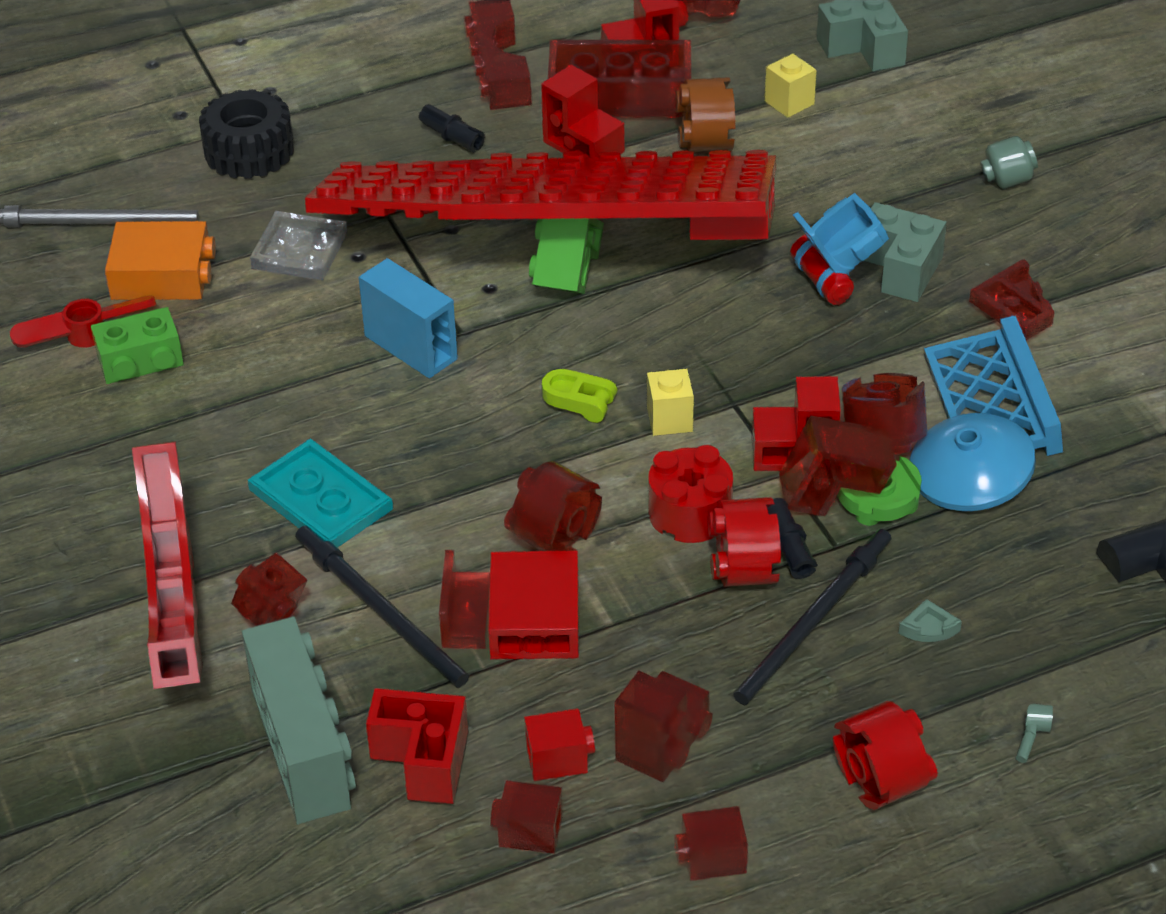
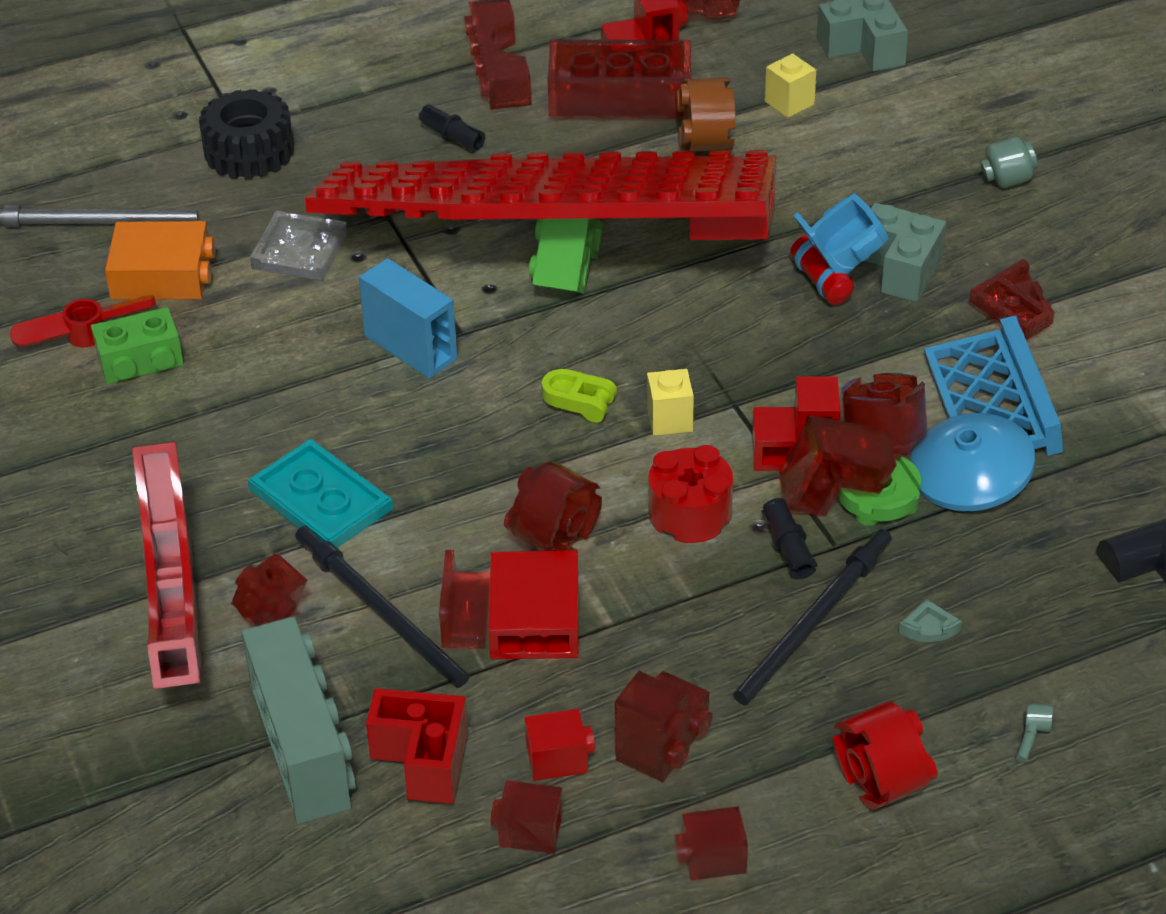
red brick [541,64,625,158] -> none
red brick [707,497,781,587] -> none

